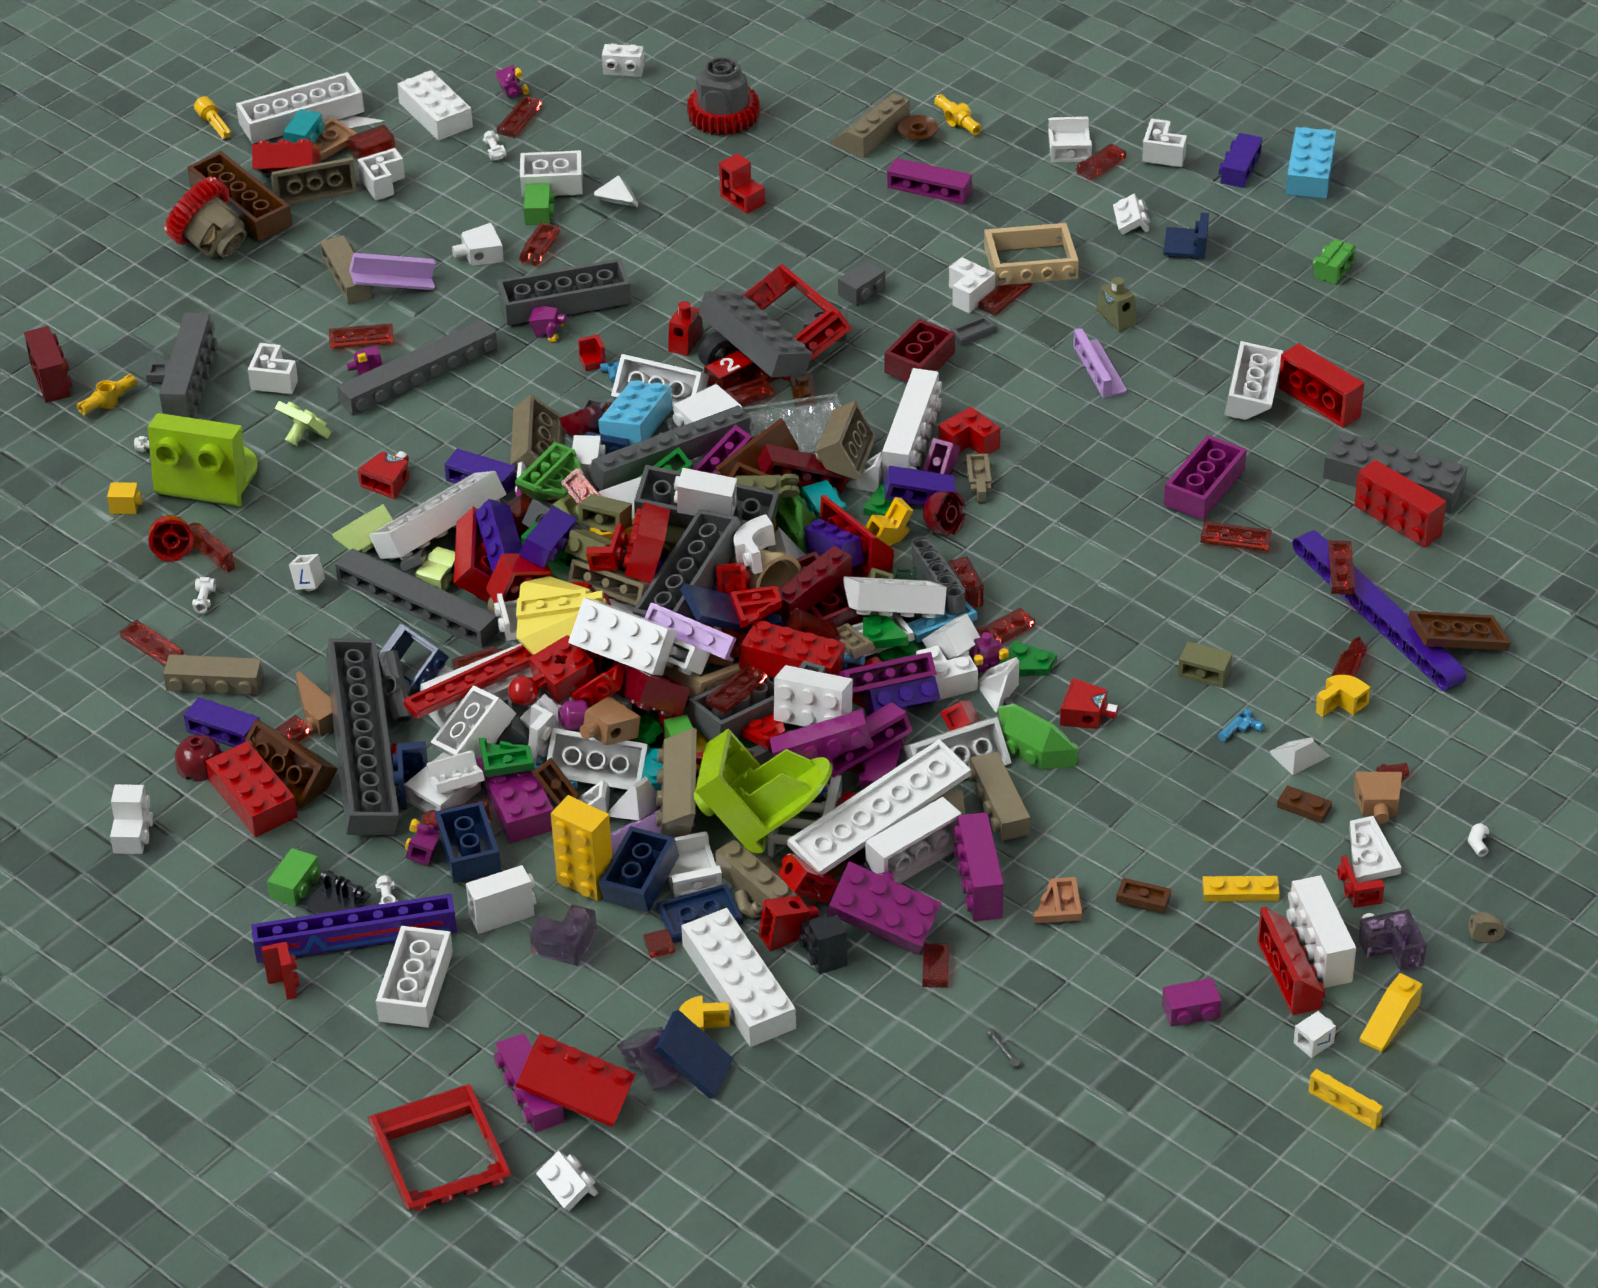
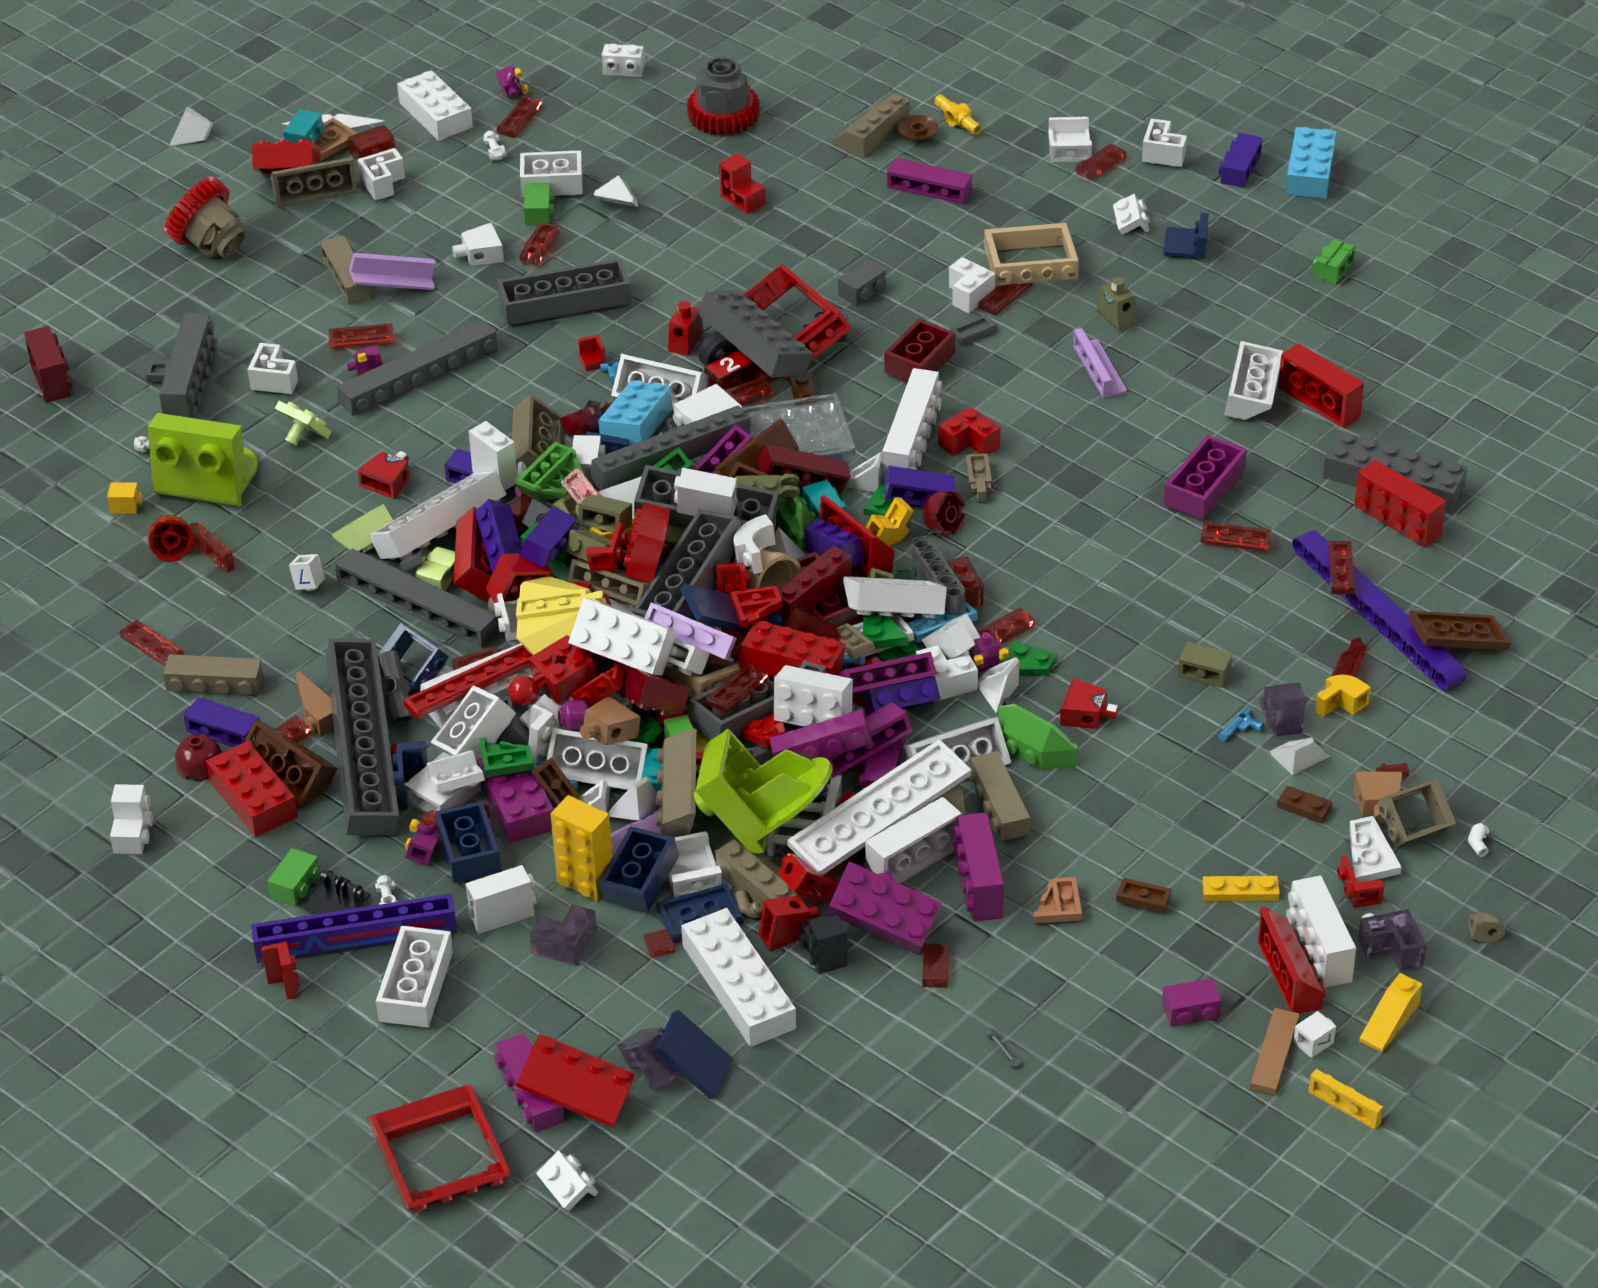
yellow pin [77,374,137,415] -> none
reddish brown brick [187,151,292,242] -> none
white bar [192,577,216,614] -> none
yellow piece [194,96,231,139] -> none
white brick [236,72,364,144] -> none
magenta piece [529,306,568,342] -> none
yellow brick [679,996,730,1032] -> none
dark tan slope [816,400,876,480] -> none
magenta slope [923,438,961,475] -> none
red panel [940,700,980,731] -> none
none -> white slope [169,107,214,146]
none -> white brick [469,421,518,490]
none -> medium nougat tile [1250,1008,1300,1095]
none -> clear purple brick [1260,682,1306,737]
none -> dark tan window [1378,778,1456,847]

